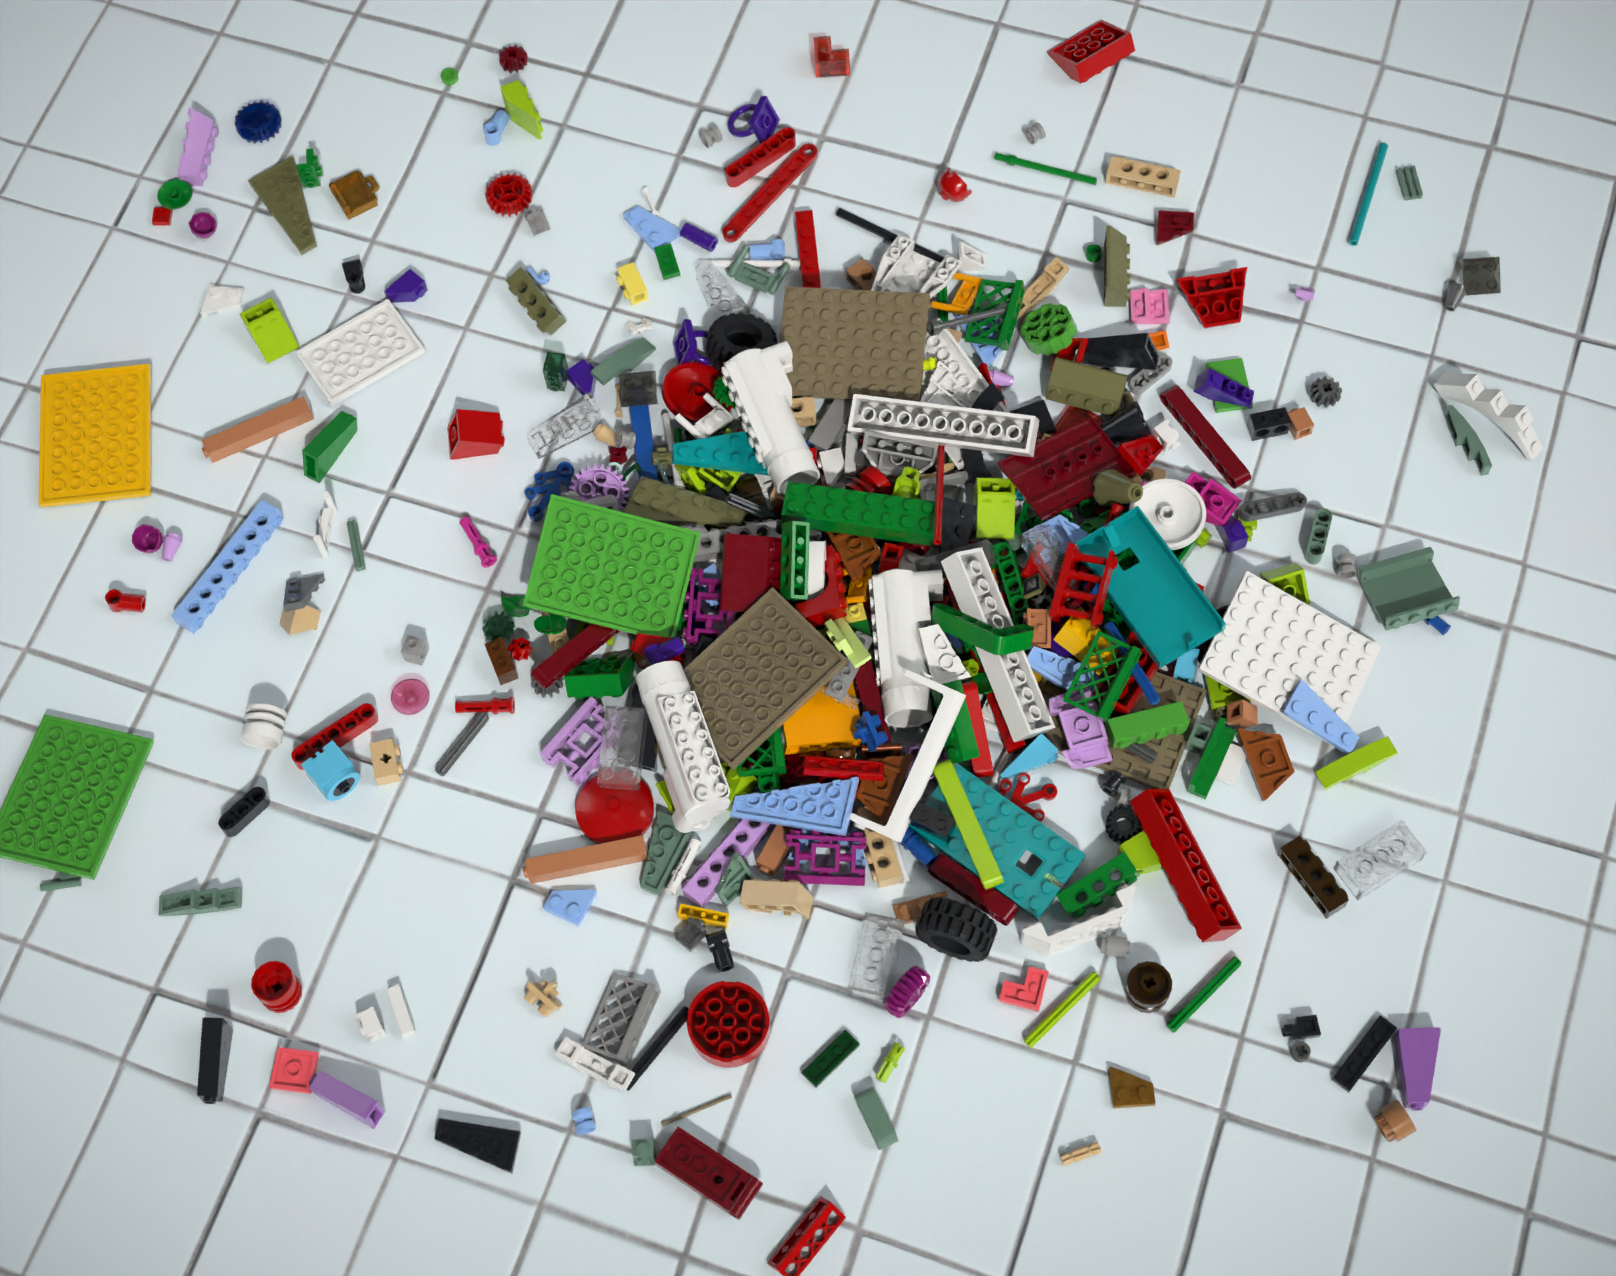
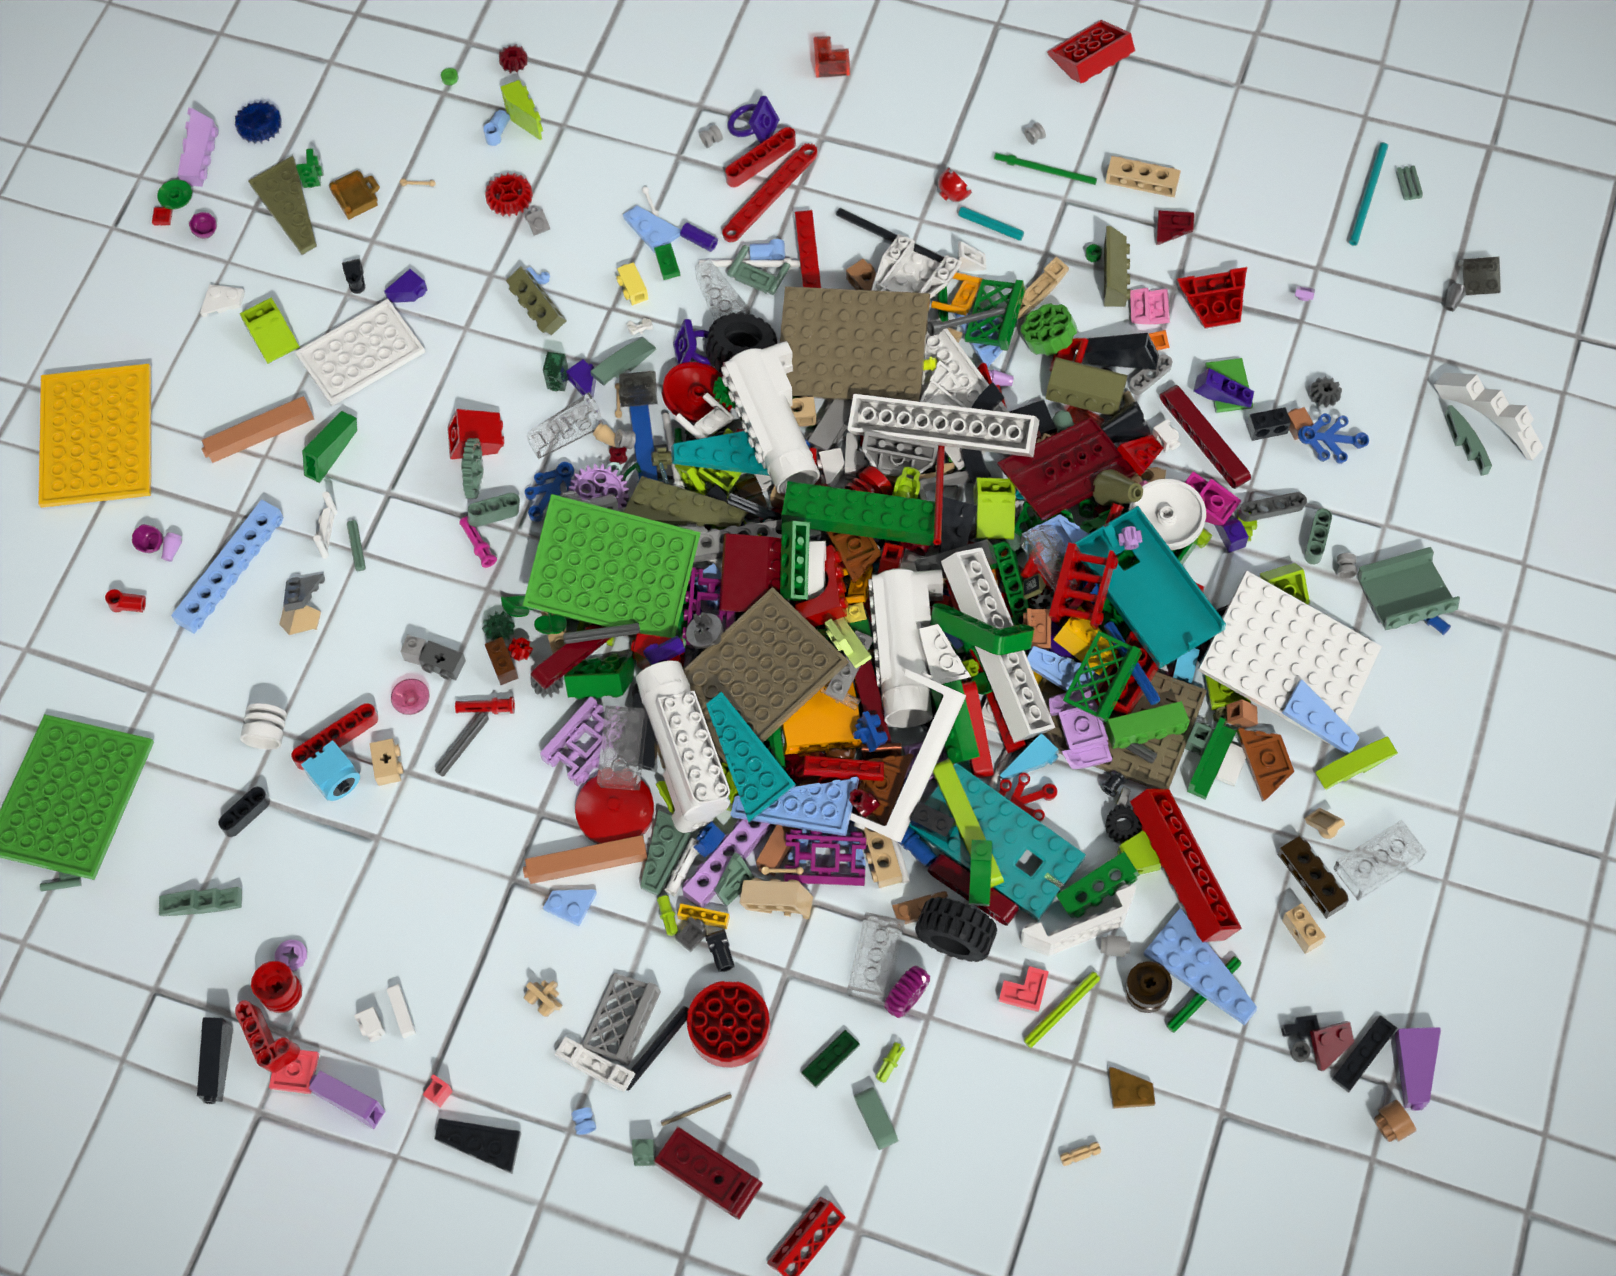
none -> red beam [235,1000,300,1073]
none -> lavender gear [275,940,307,971]
none -> tan hinge [400,179,436,187]
none -> dark grey brick [419,640,466,680]
none -> coral panel [423,1074,453,1108]
none -> sand green gear [461,438,484,499]
none -> sand green beam [467,493,520,527]
none -> dark grey axle [563,623,640,644]
none -> lime axle [657,895,678,936]
none -> flat silver plate [686,612,723,649]
none -> blue brick [693,822,725,858]
none -> teal wing [706,692,796,823]
none -> tan hinge [761,867,804,875]
none -> dark red piece [849,789,881,818]
none -> teal axle [958,207,1024,241]
none -> green slope [969,840,992,906]
none -> sand green brick [1052,410,1074,433]
none -> lavender gear [1118,526,1142,550]
none -> light blue wing [1144,908,1257,1025]
none -> tan brick [1282,903,1326,954]
none -> blue plant [1298,413,1369,464]
none -> tan tile [1305,808,1345,839]
none -> dark red wing [1310,1021,1354,1071]

